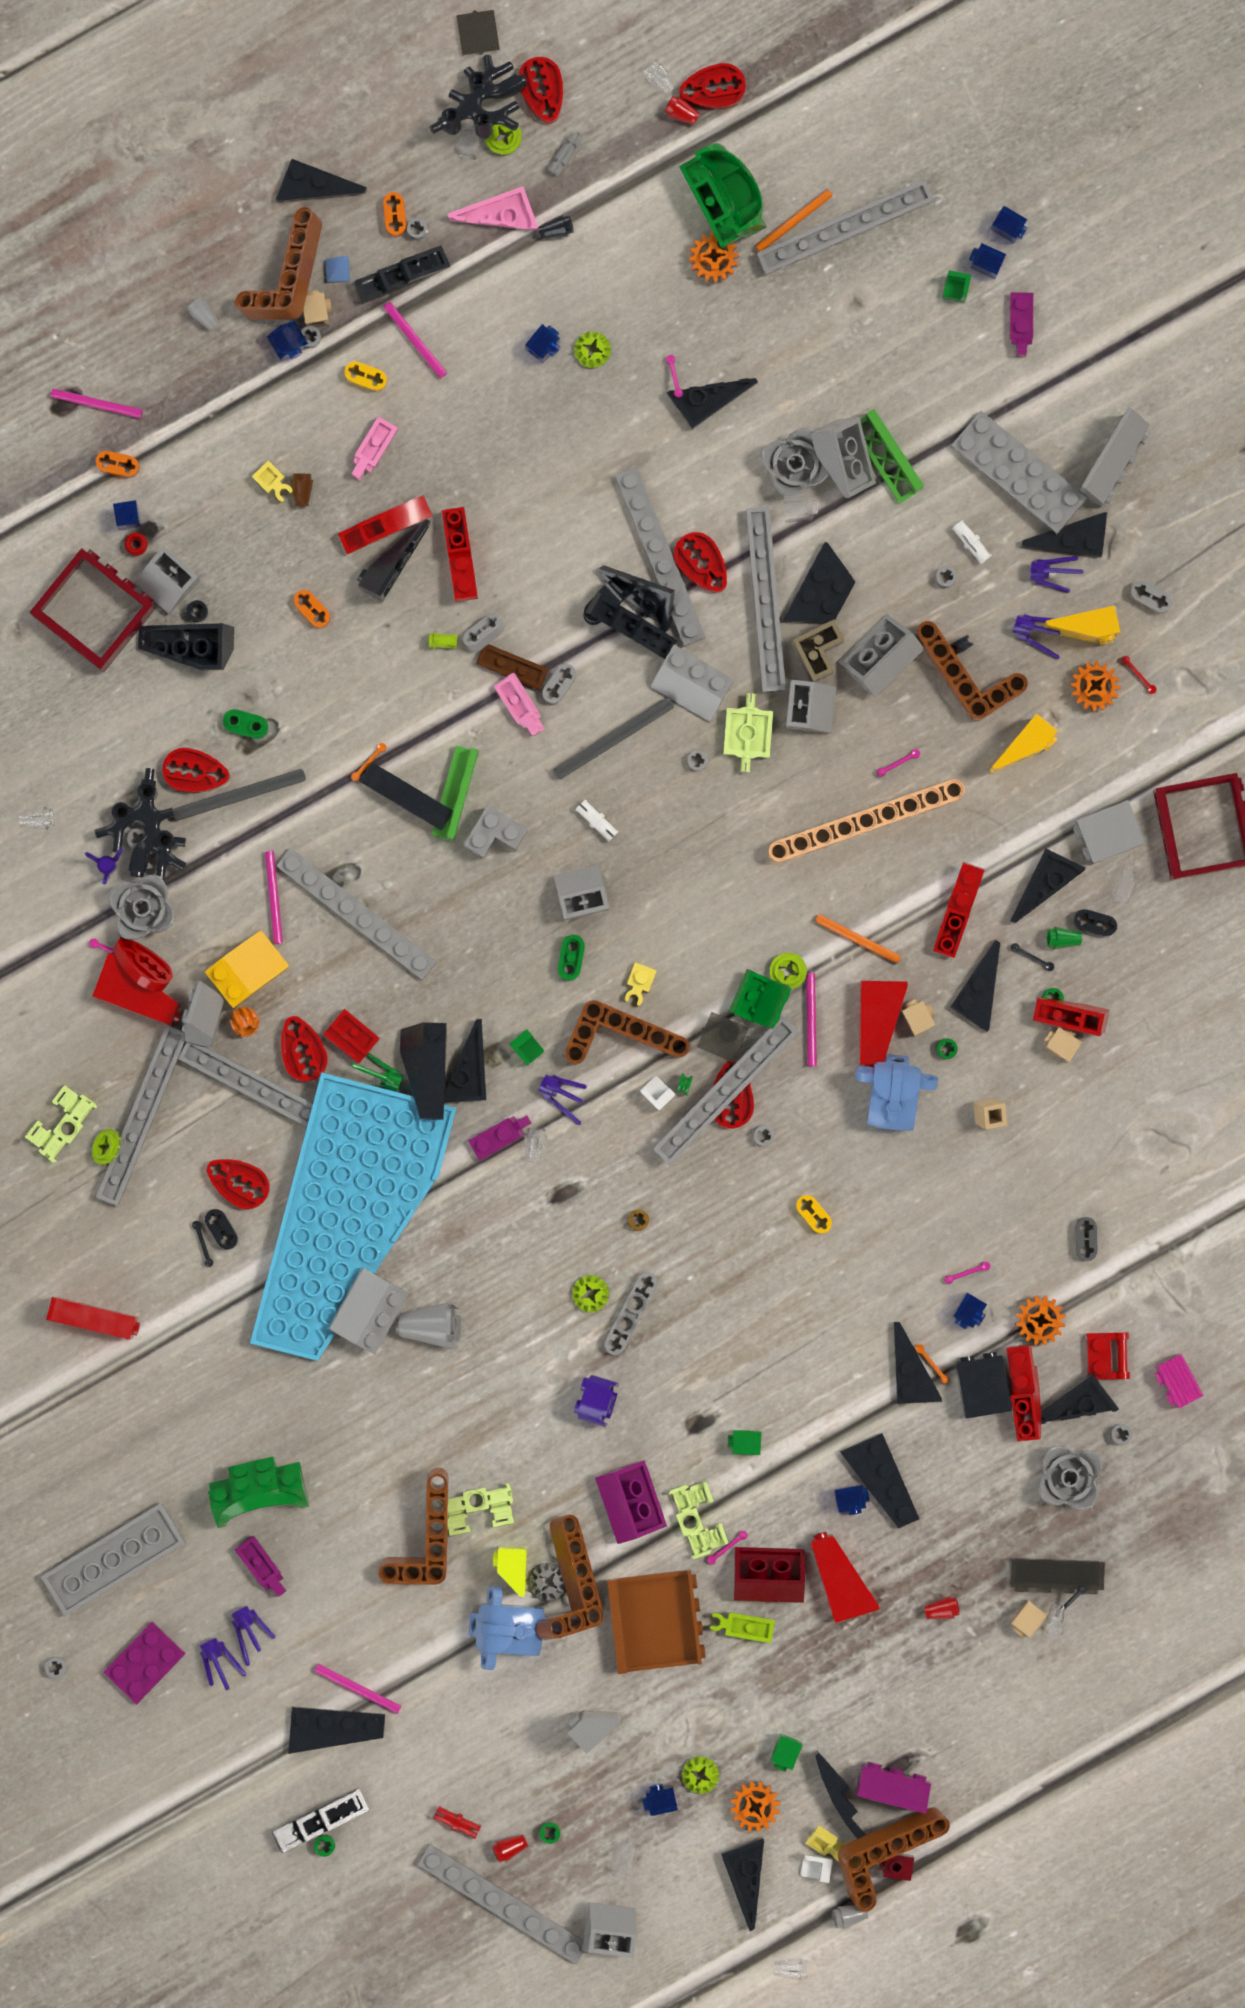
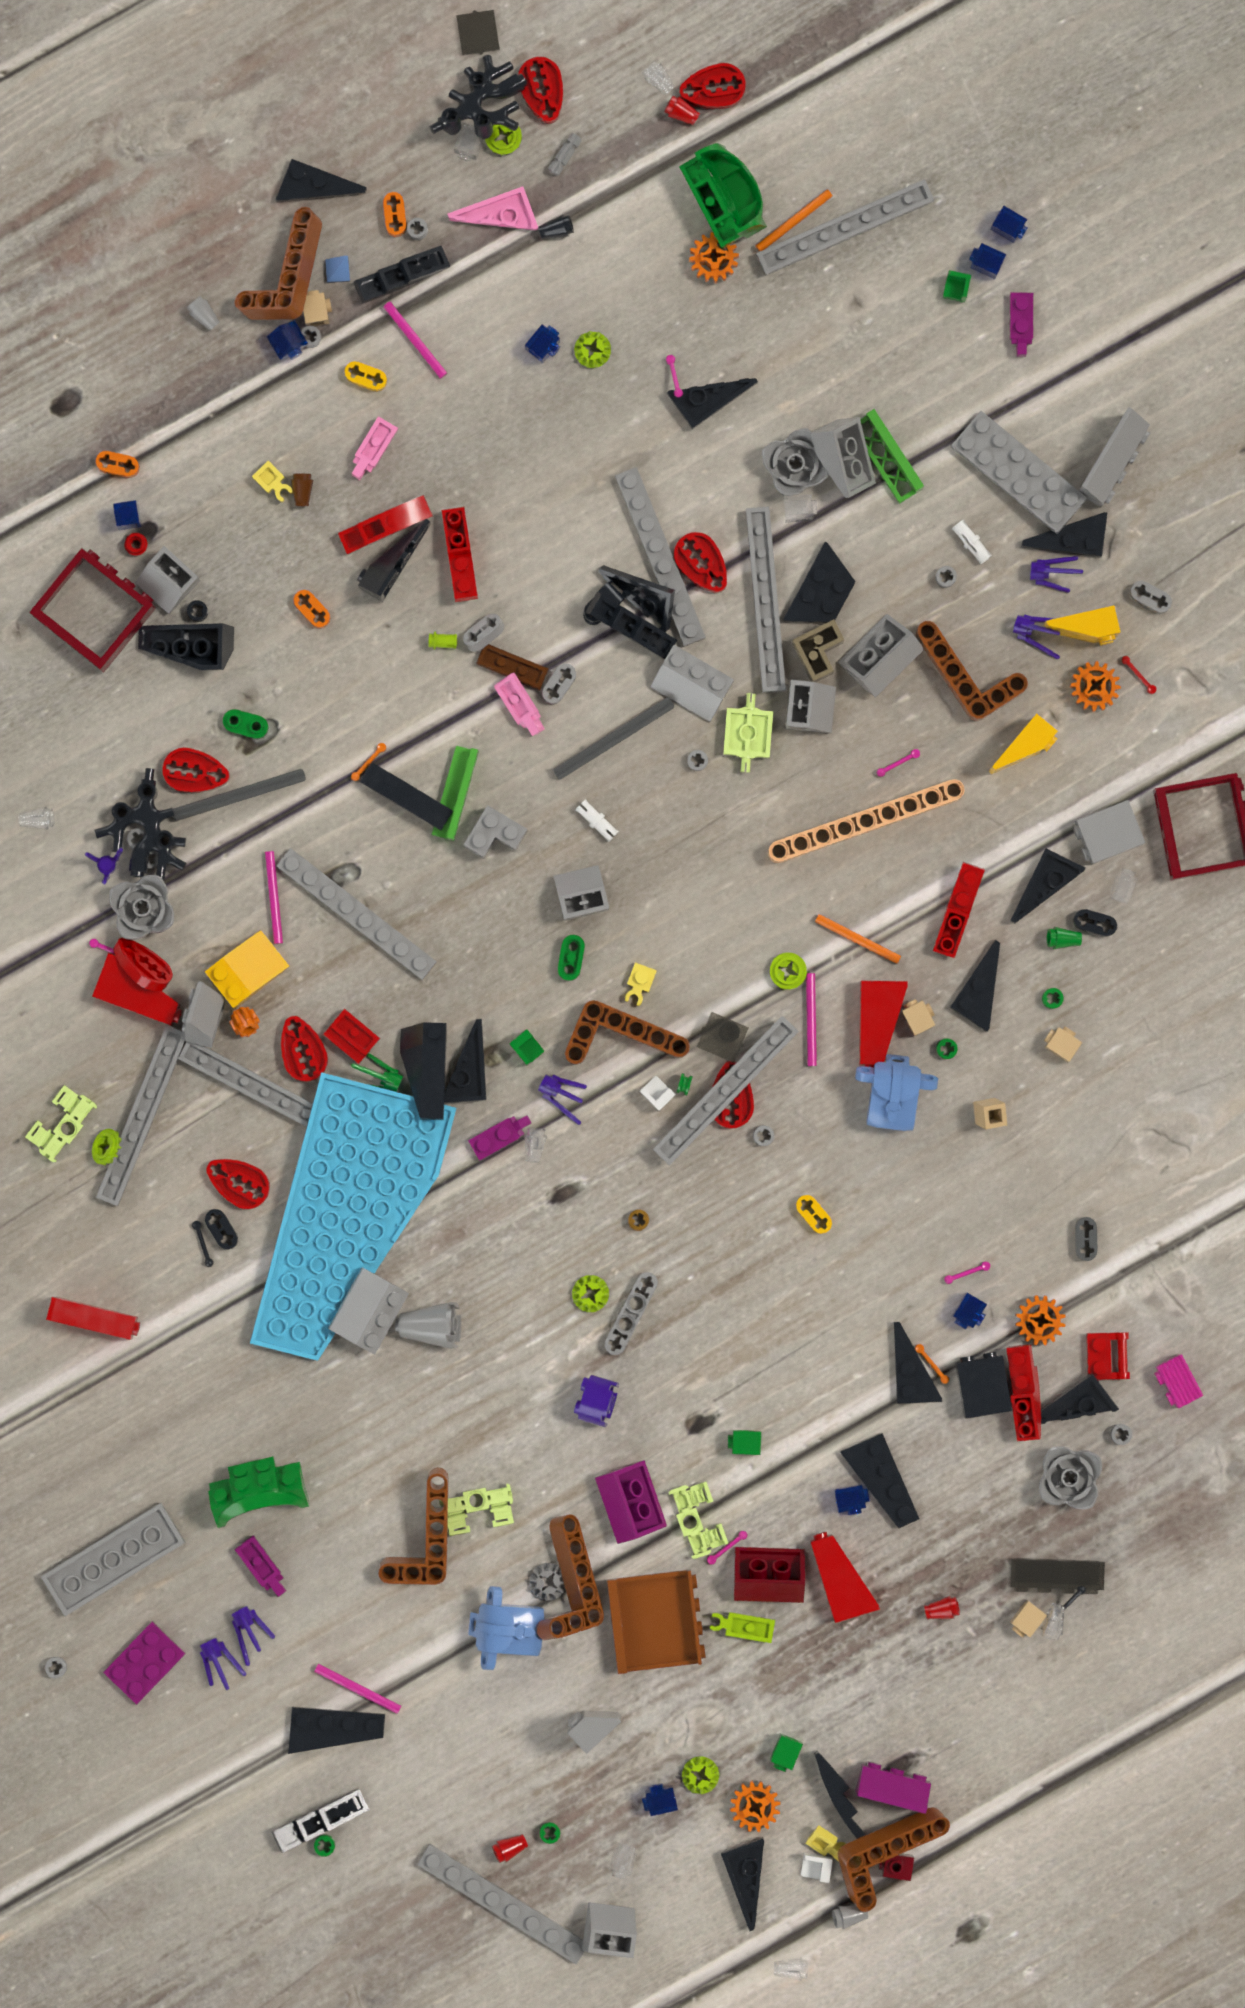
dark pink bar [51,389,143,419] -> none
red pin [433,1806,482,1839] -> none
neon yellow slope [493,1546,527,1597] -> none
green bracket [728,969,791,1029] -> none
black bush [950,635,974,655] -> none
black hinge [1011,943,1054,971] -> none
red slope [1033,997,1110,1036] -> none

